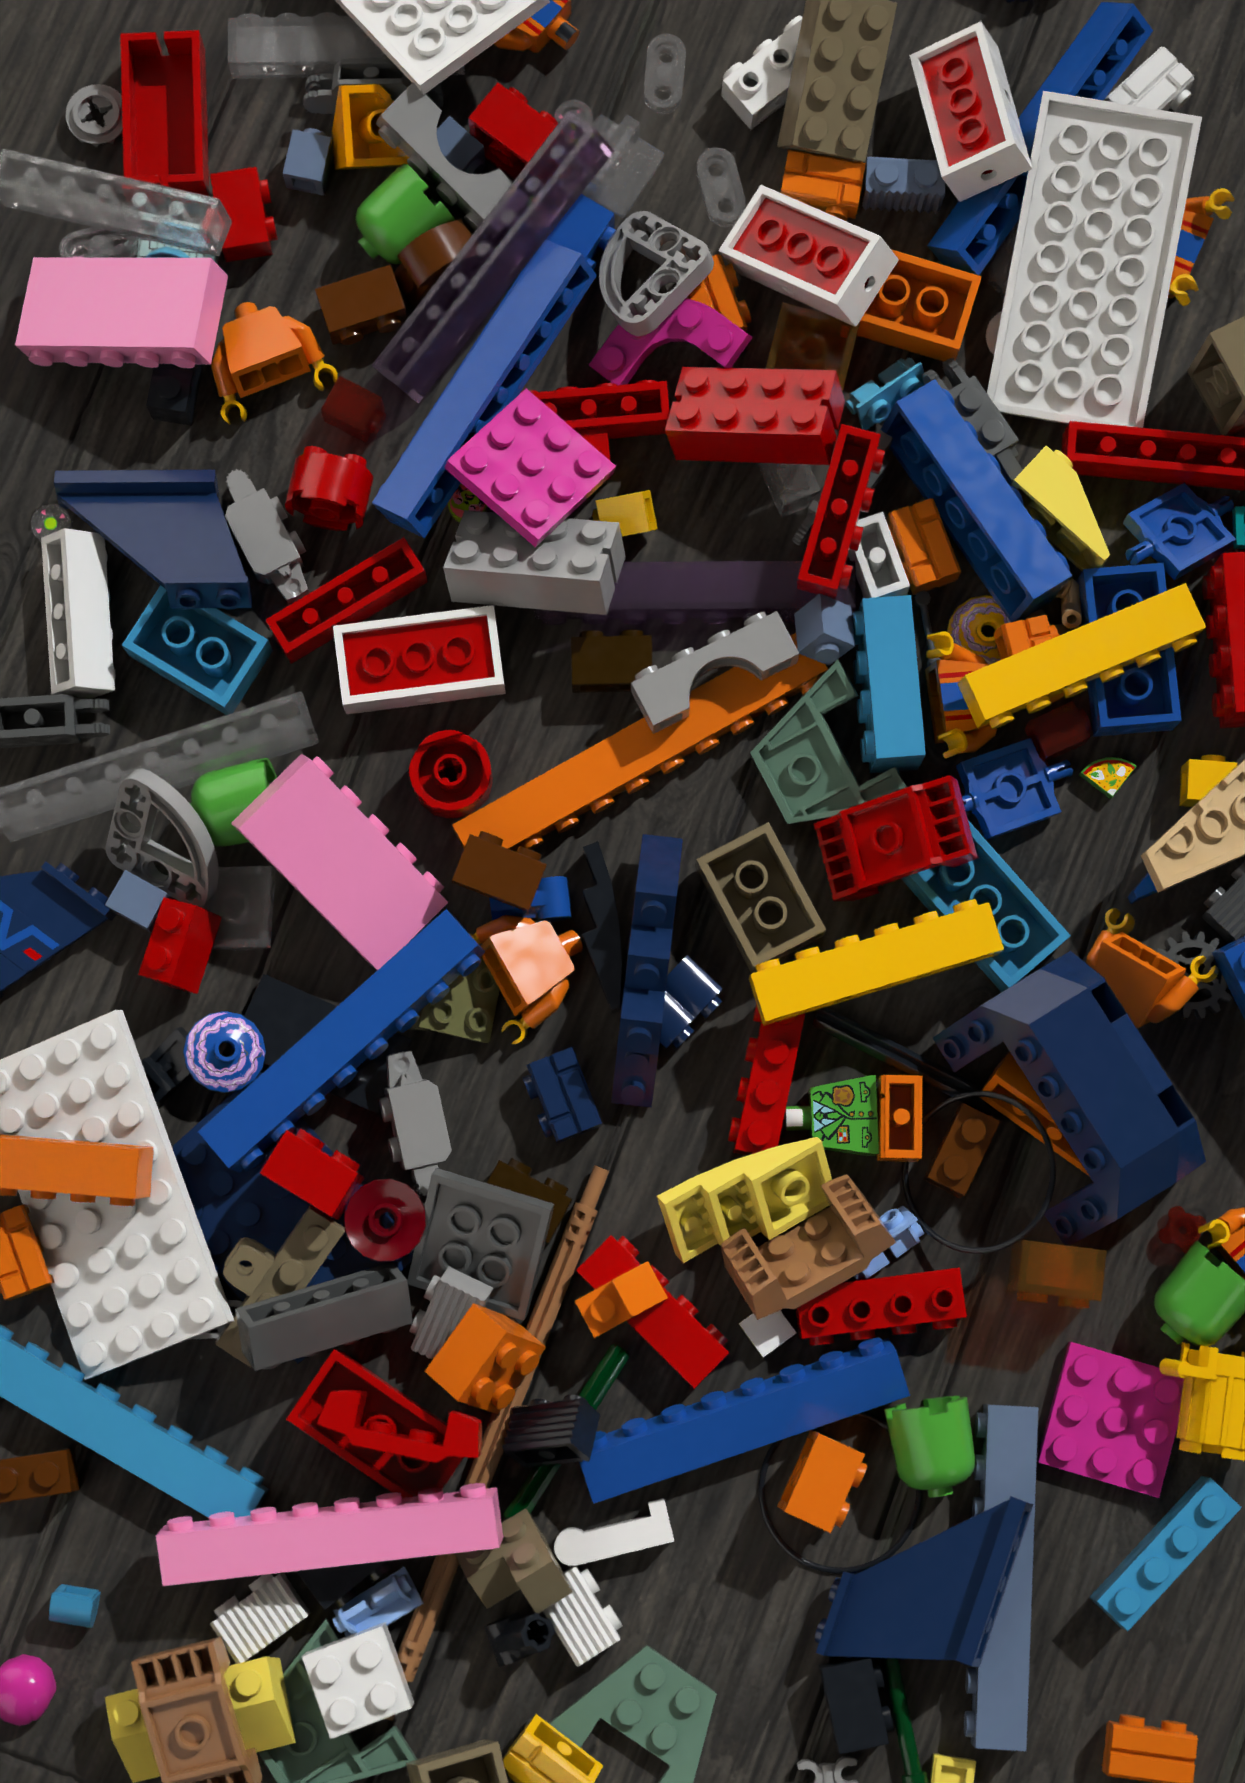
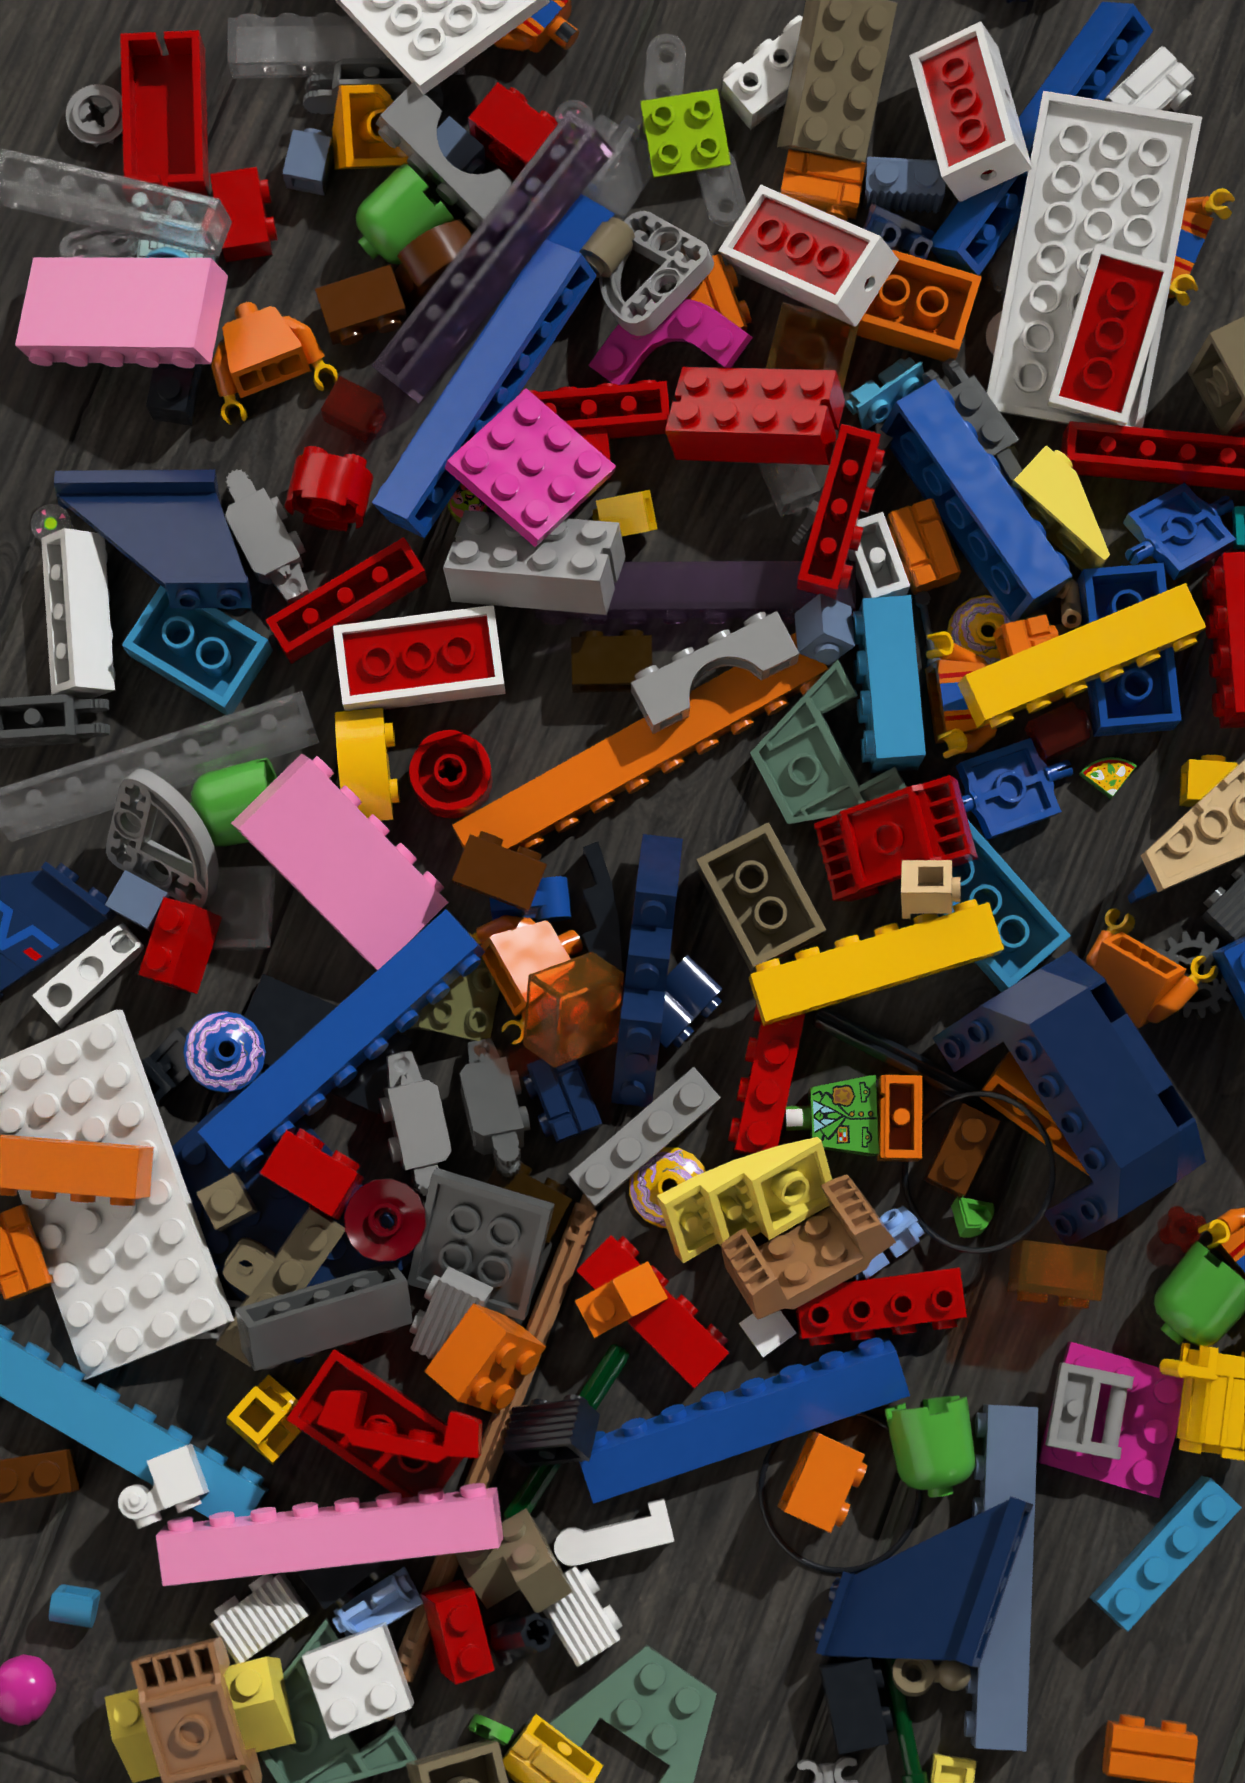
none -> white leg [32,923,144,1029]
none -> white brick [118,1444,209,1529]
none -> dark tan brick [196,1173,258,1232]
none -> yellow brick [226,1374,301,1465]
none -> yellow brick [335,708,400,821]
none -> red brick [421,1580,495,1685]
none -> dark grey hinge [459,1038,530,1179]
none -> bright green tile [468,1714,514,1748]
none -> clear orange brick [523,952,624,1068]
none -> light grey arch [568,1067,721,1208]
none -> dark tan brick [579,217,635,278]
none -> dish [629,1147,706,1228]
none -> lime hinge [640,89,731,178]
none -> dark blue hips [863,204,935,260]
none -> dark tan plate [892,1658,971,1697]
none -> tan brick [901,860,961,919]
none -> bright green tile [951,1197,994,1238]
none -> light grey plate [1045,1362,1134,1460]
none -> red brick [1047,244,1174,426]

